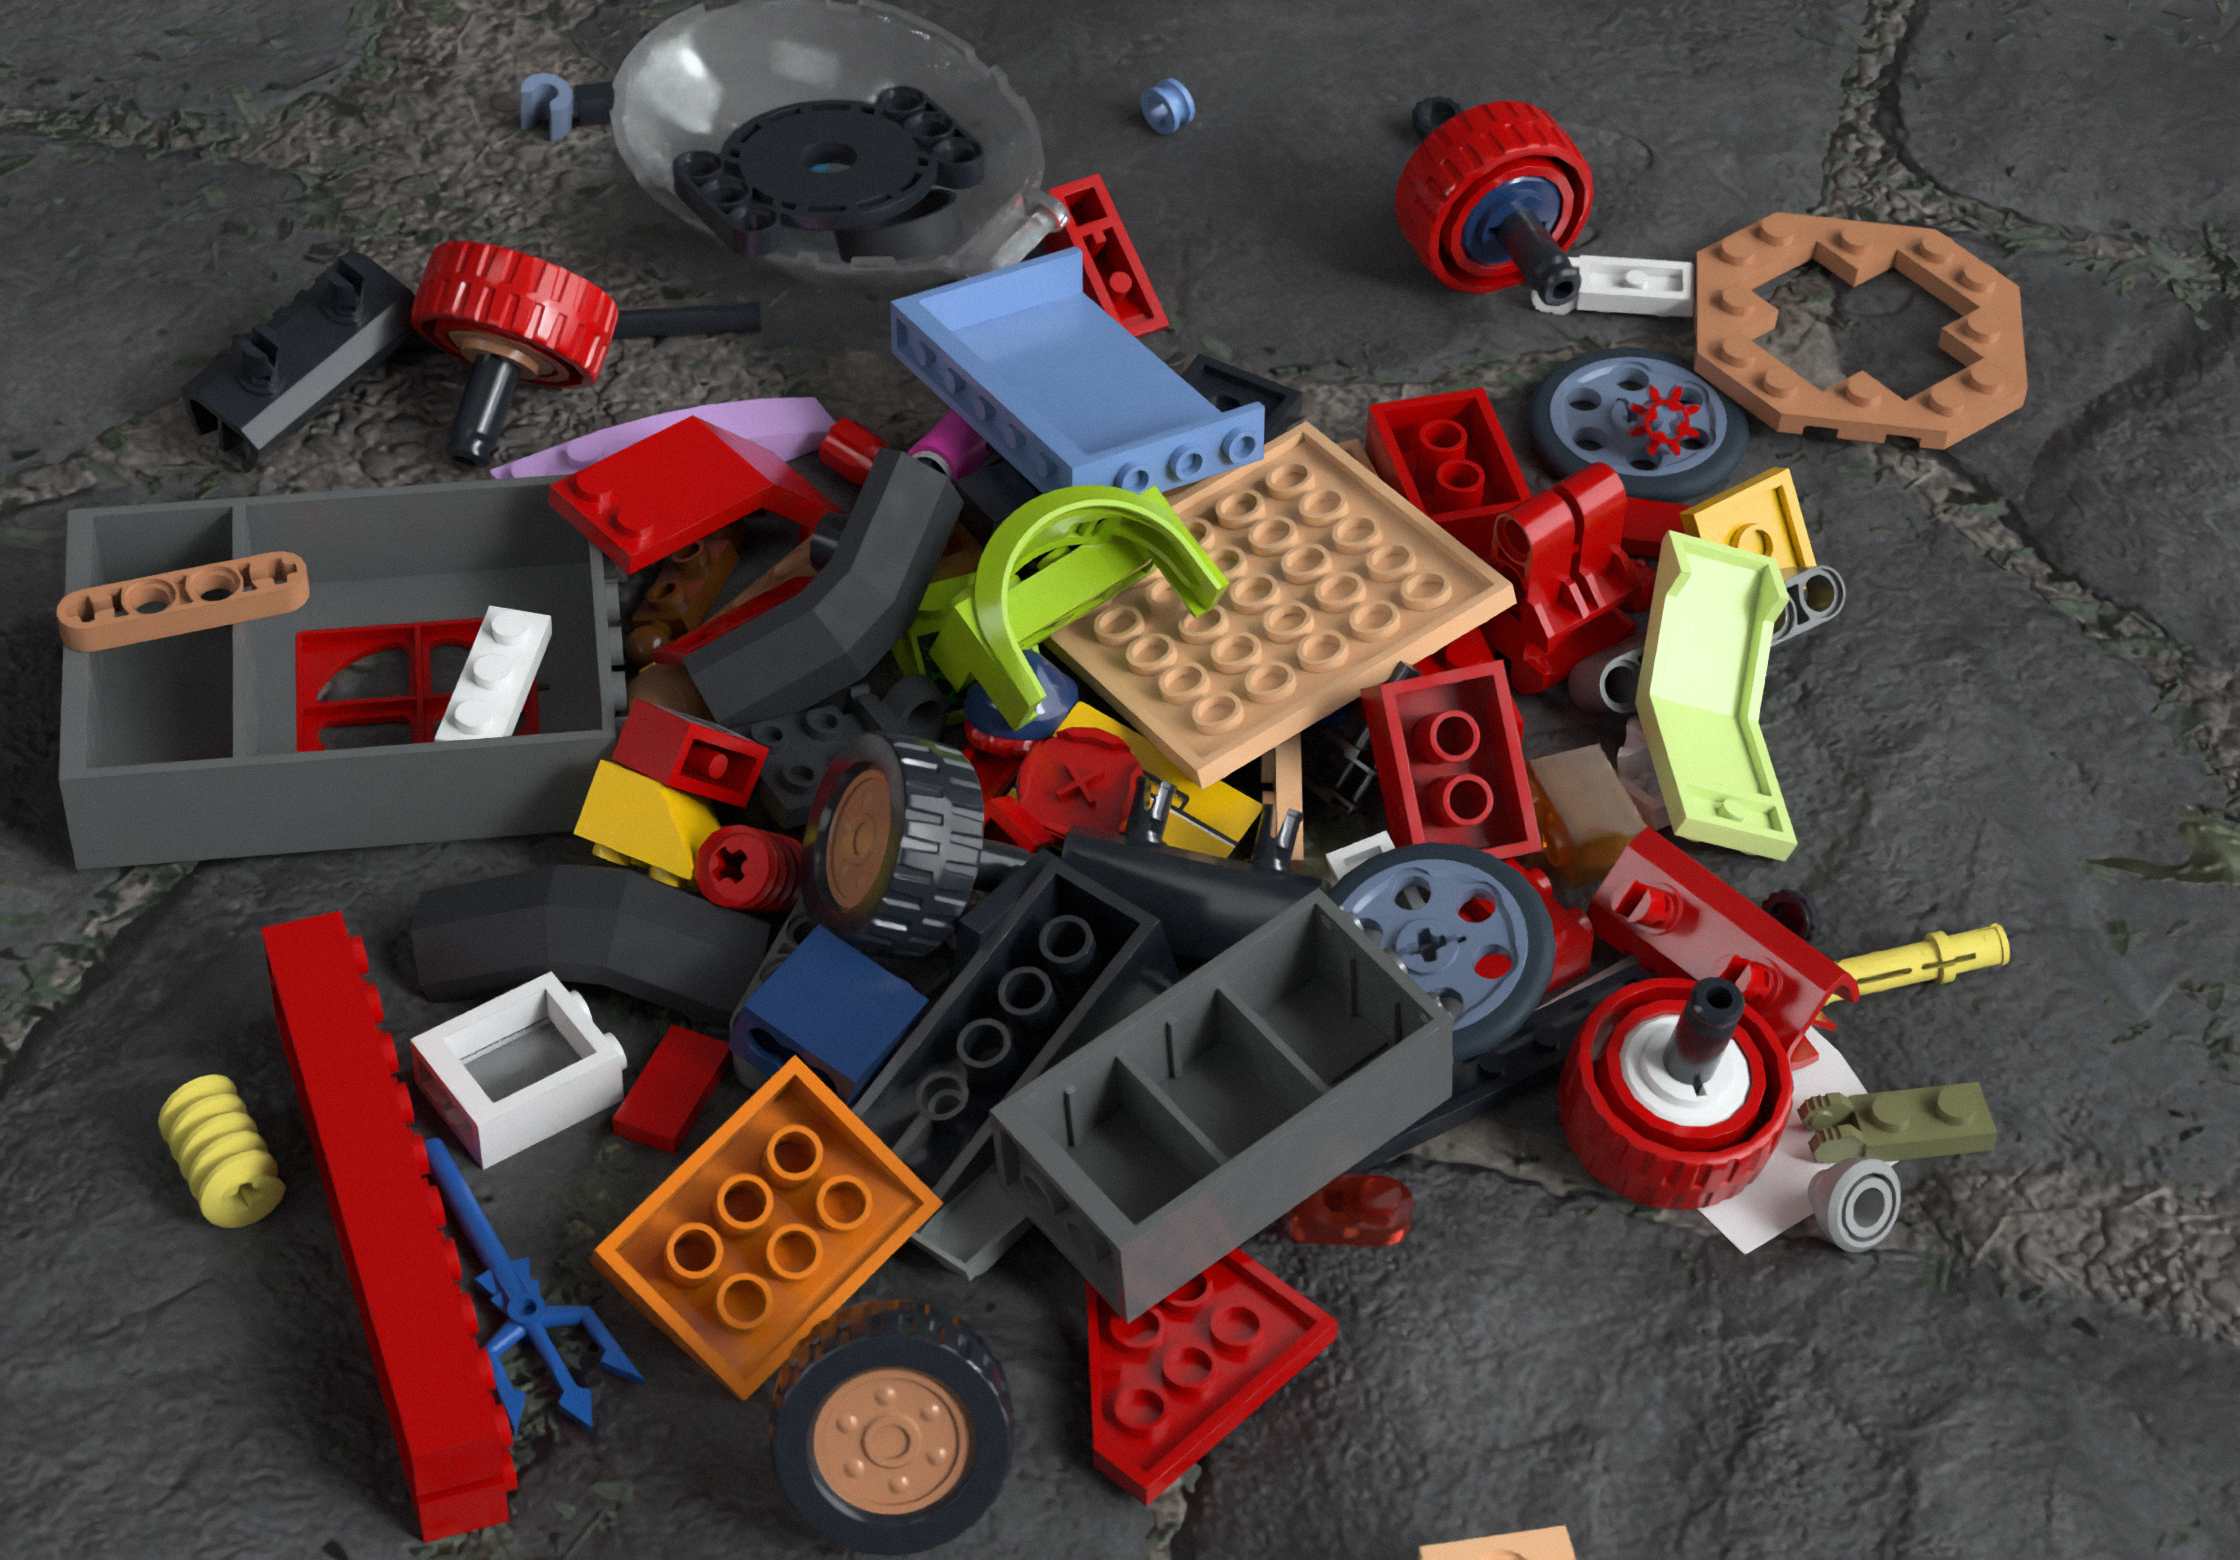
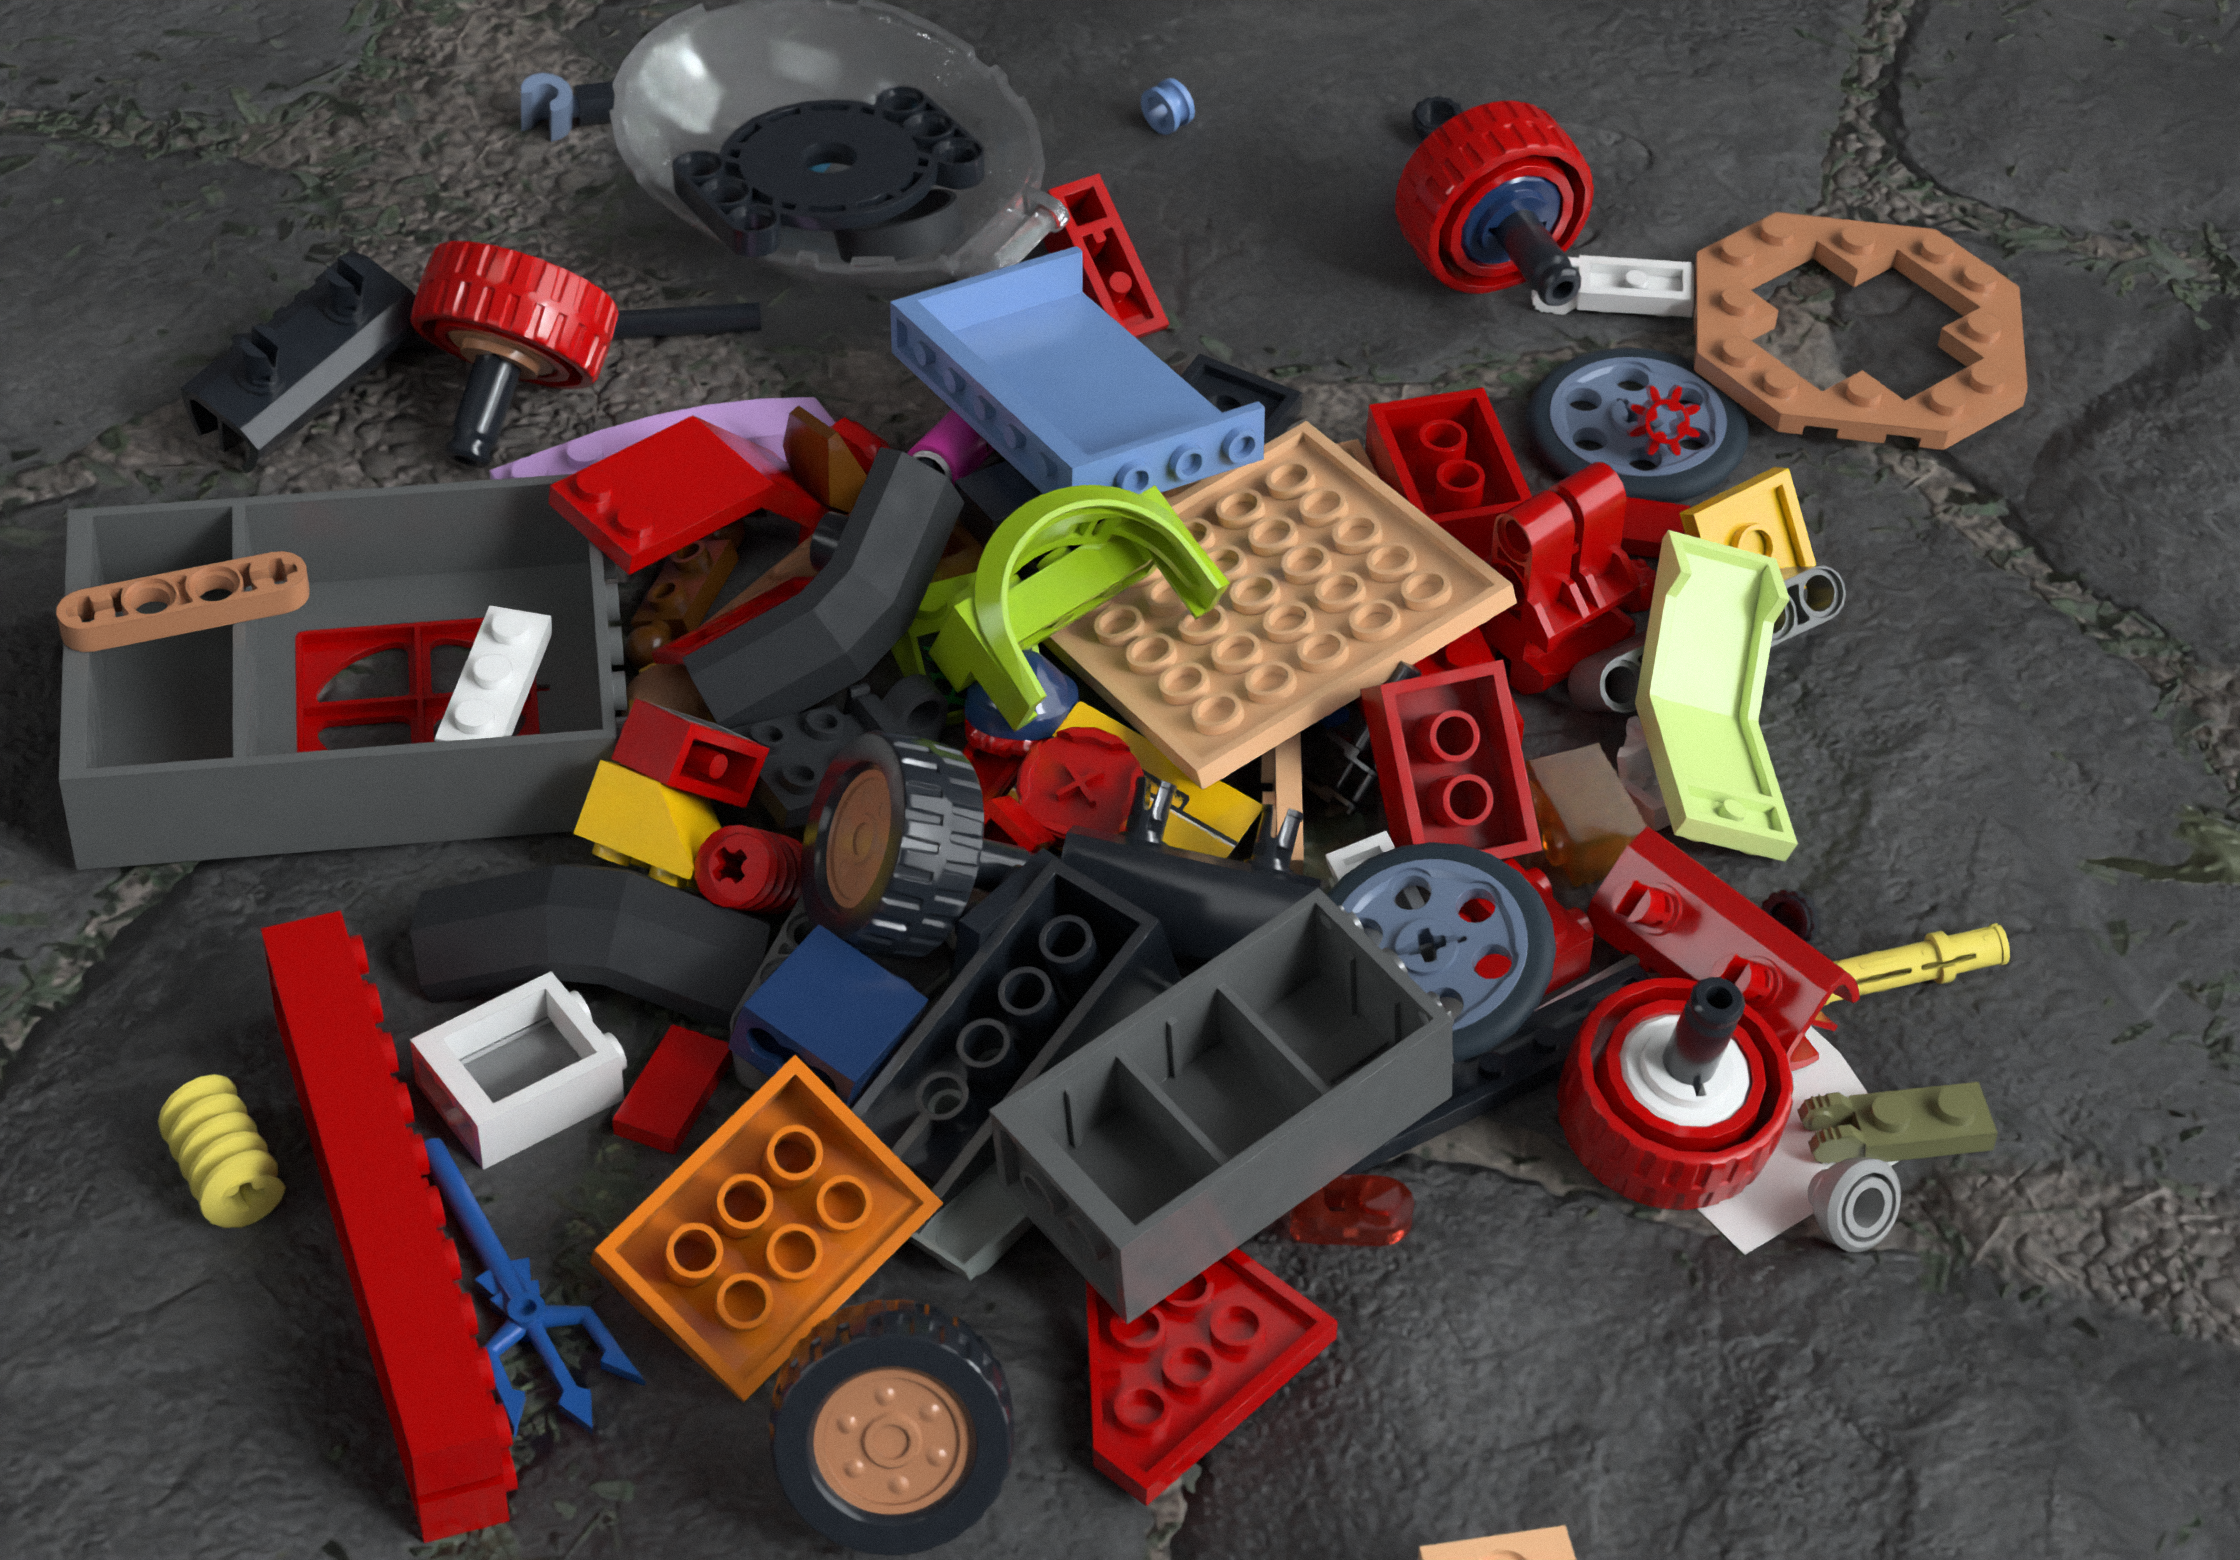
none -> reddish brown slope [783,405,867,513]

